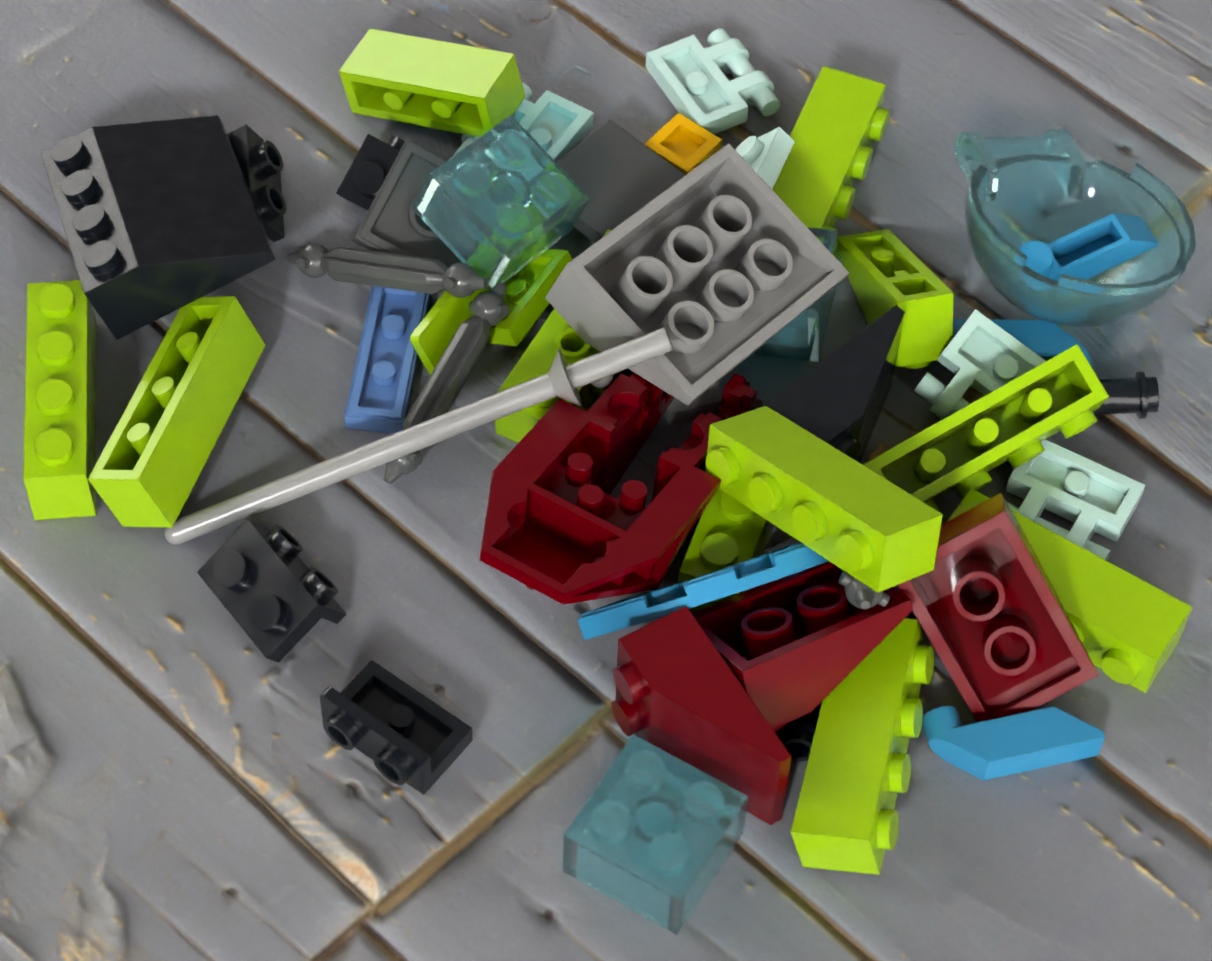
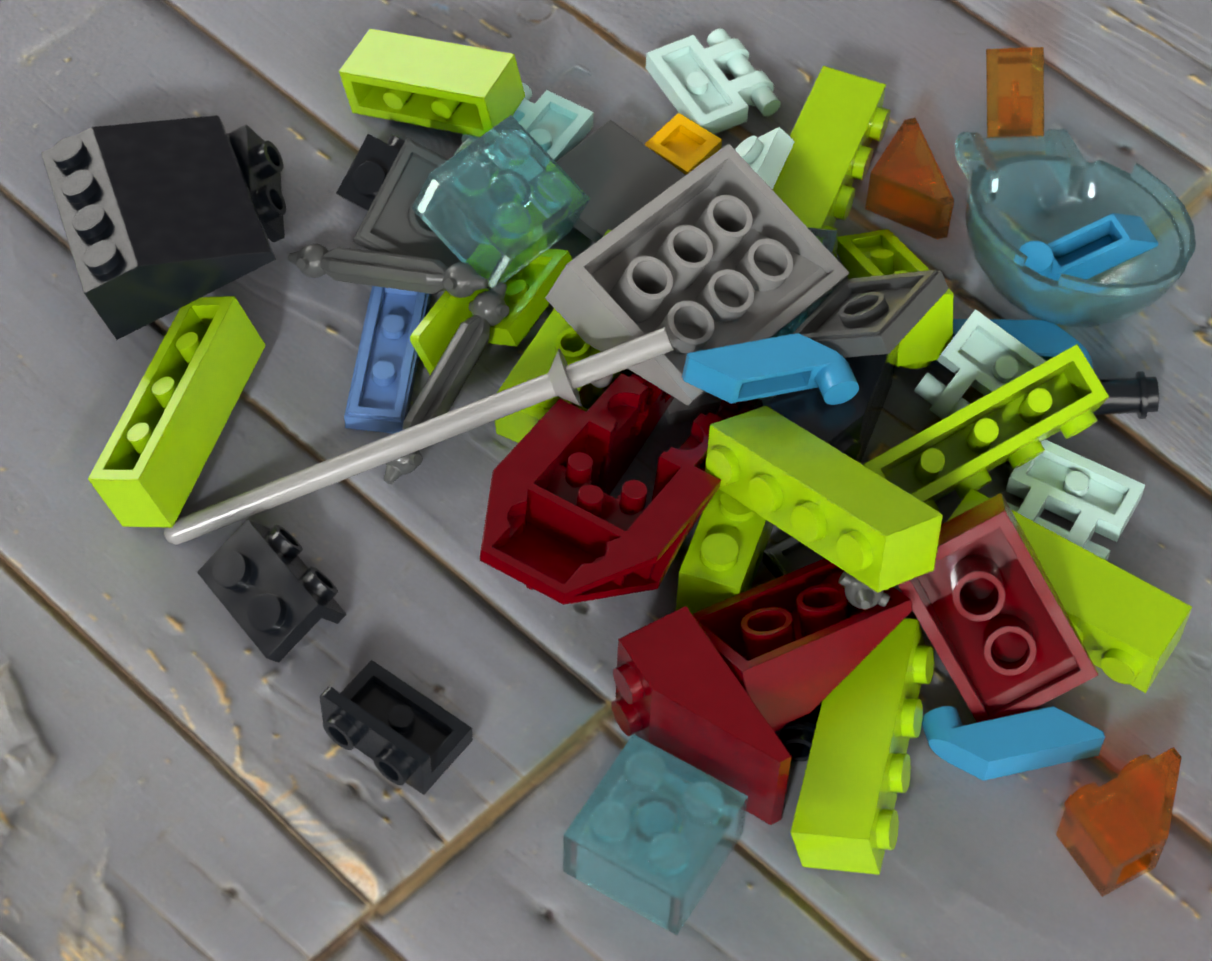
lime brick [23,280,97,520] -> none
dark azure tile [577,542,828,640] -> none
none -> dark azure piece [682,333,859,405]
none -> dark grey tile [792,270,949,358]
none -> clear orange slope [865,118,955,239]
none -> clear orange slope [986,47,1044,137]
none -> clear orange slope [1056,747,1182,897]

